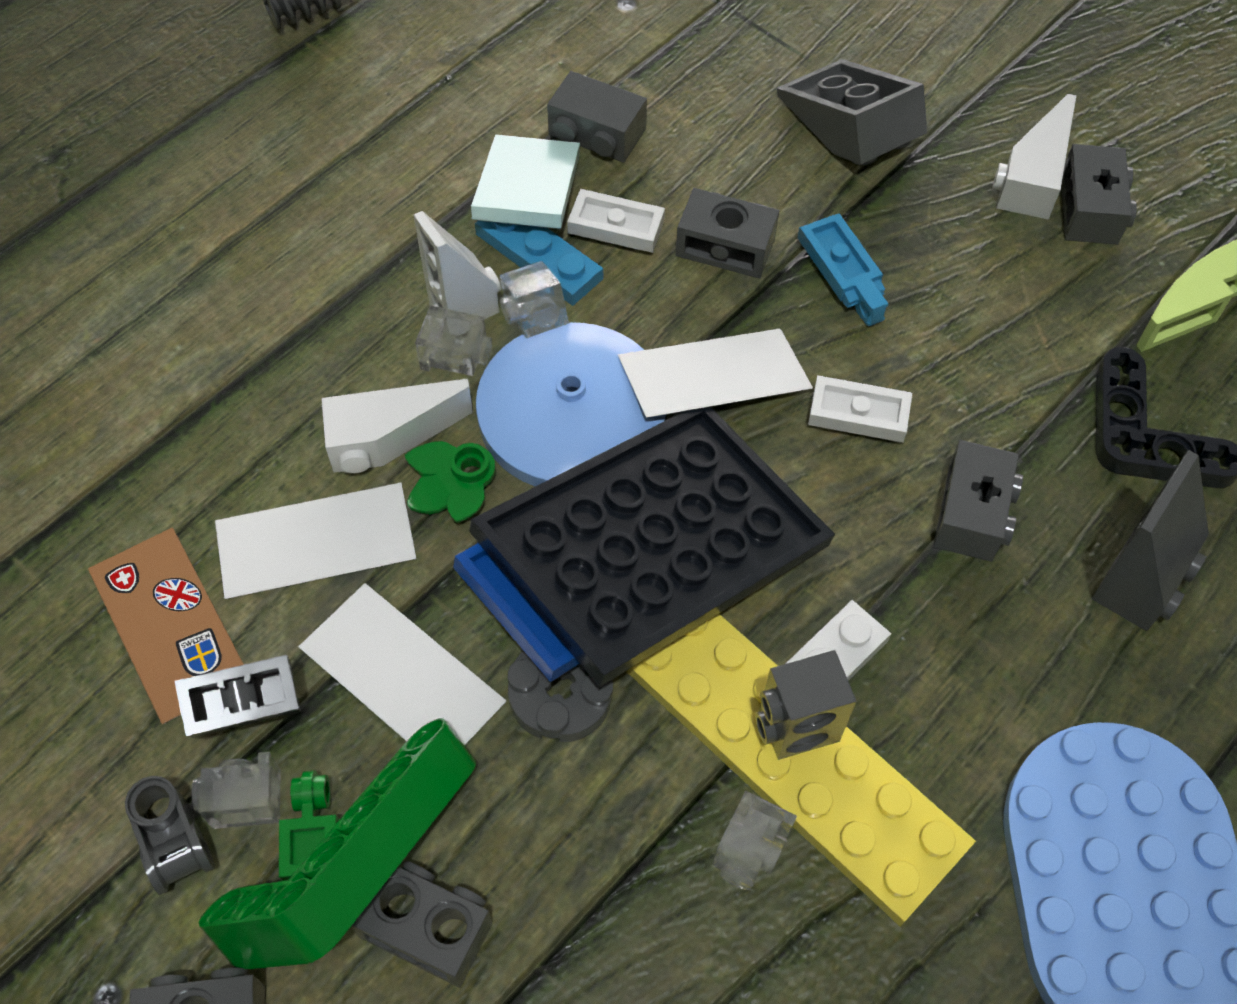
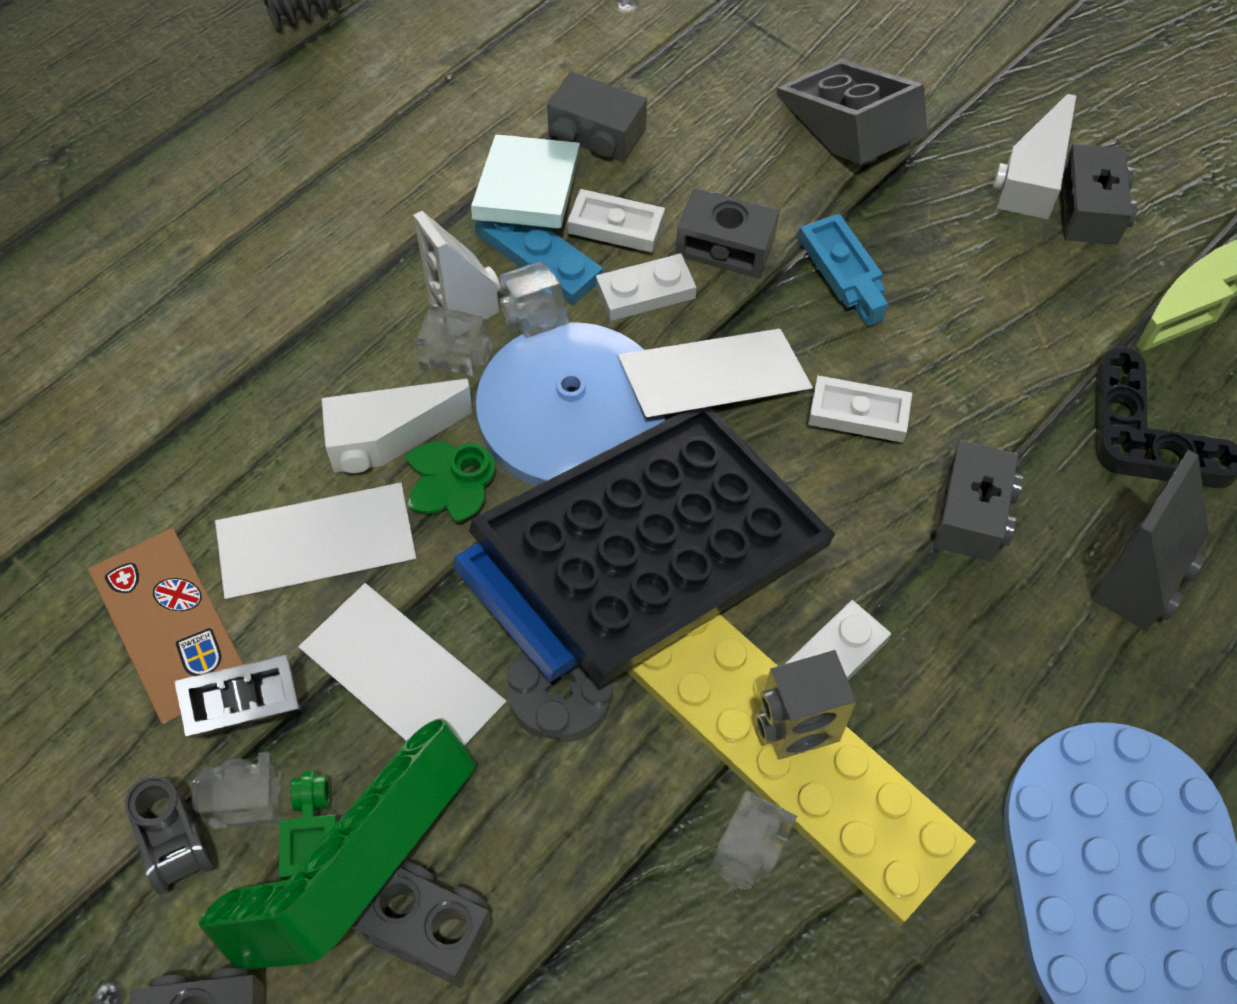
none -> white plate [596,253,697,321]

